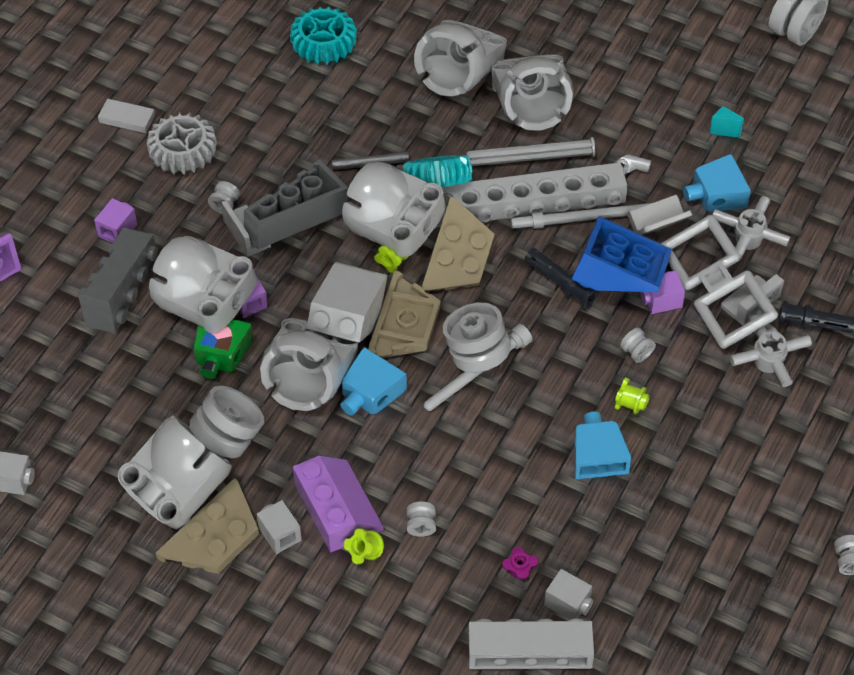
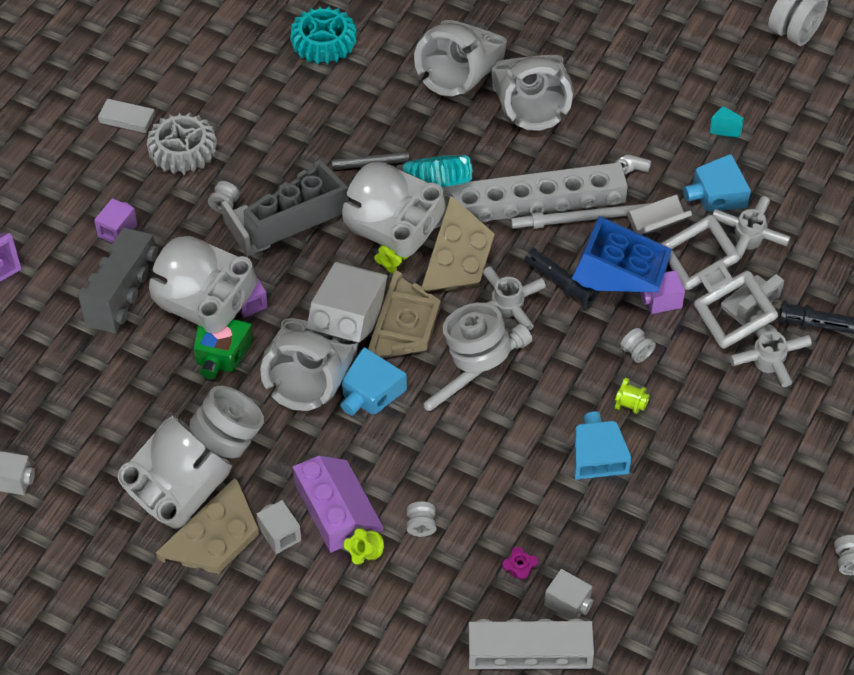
light grey axle [466,137,595,166] -> none
none -> light grey bar [483,267,546,331]

